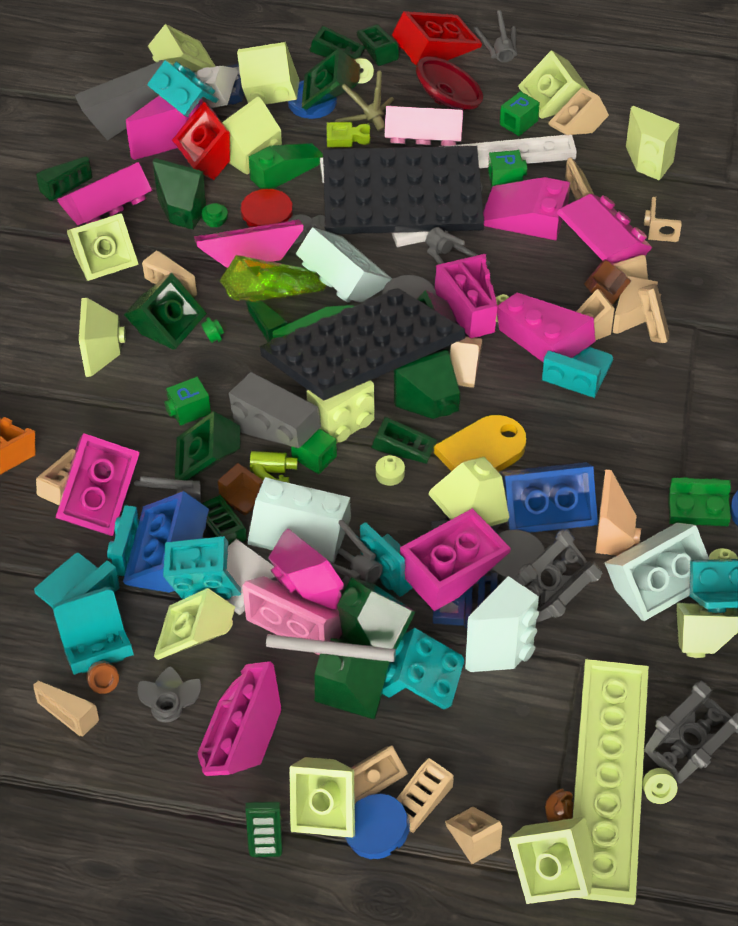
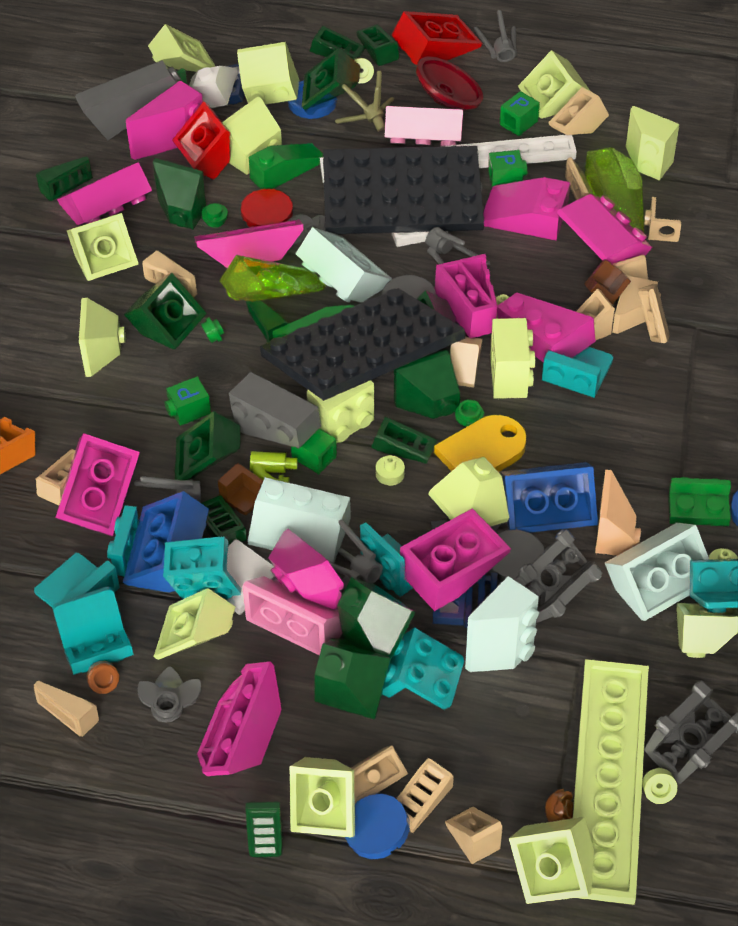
teal bracket [147,60,219,117] -> none
bar [266,634,396,662] -> none
lime plate [327,122,370,147] -> none
none -> green plate [455,400,484,426]
none -> yellowish green brick [490,318,535,398]
none -> clear neon green wedge [585,147,644,233]

